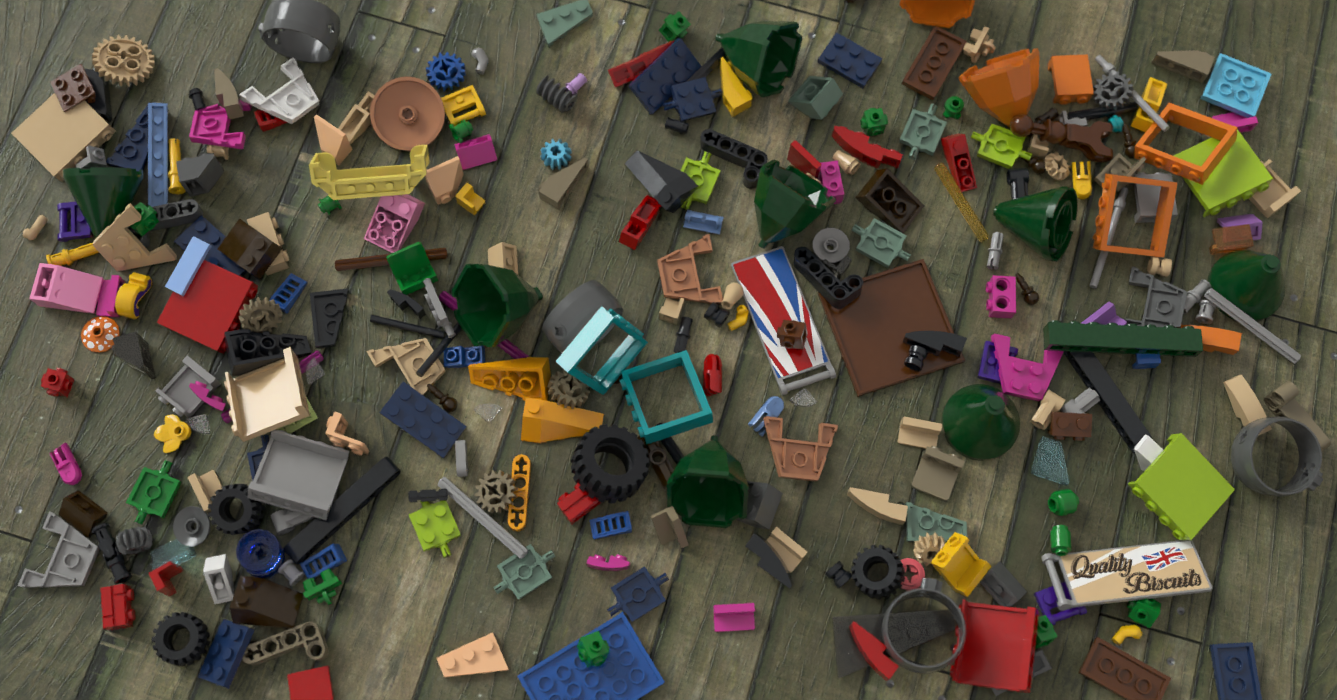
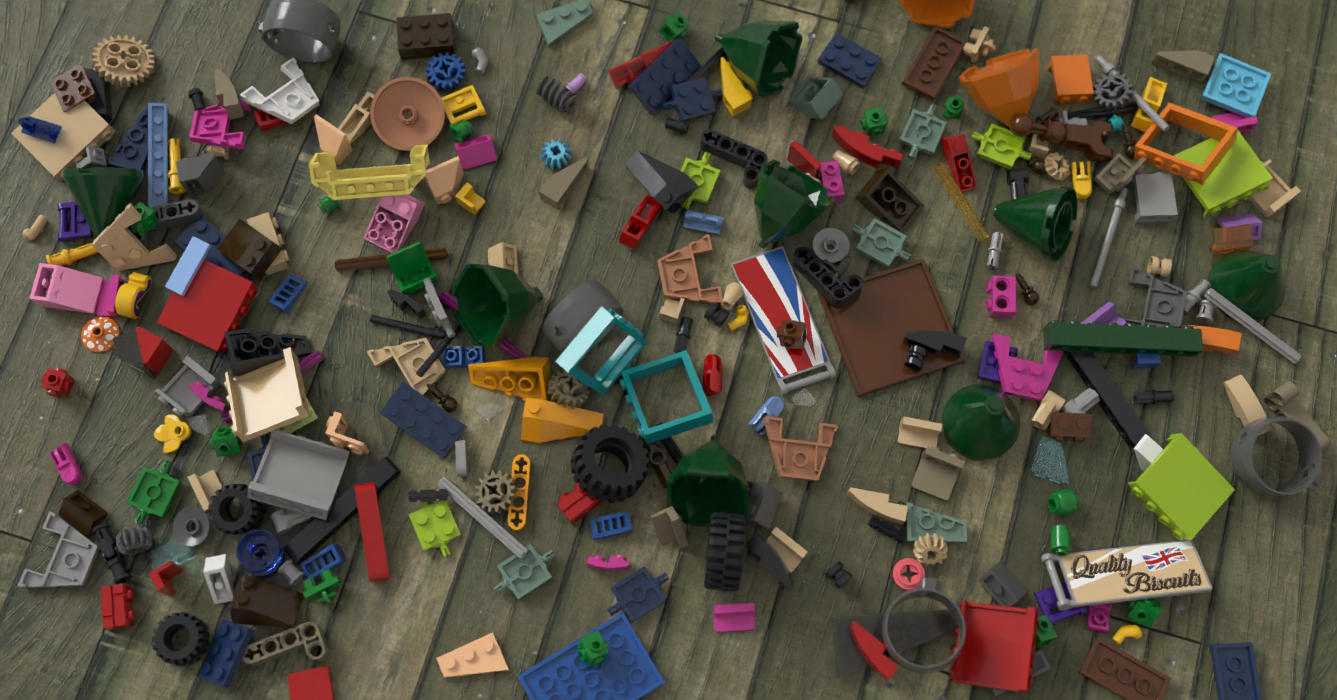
dark tan gear [239,297,283,333] -> none
clear tile [305,357,325,384] -> none
black wing [310,288,349,349] -> none
black tyre [851,545,905,600] -> none
yellow panel [930,532,991,597] -> none
orange window [1092,174,1178,258] -> none
none -> clear blue hinge [19,116,62,144]
none -> red slope [136,327,174,375]
none -> green brick [210,427,243,457]
none -> red beam [354,482,390,583]
none -> dark brown brick [396,13,455,60]
none -> black tyre [704,512,746,592]
none -> black axle [868,516,906,542]
none -> dark pink slope [1086,603,1112,633]
none -> black axle [1133,389,1174,405]

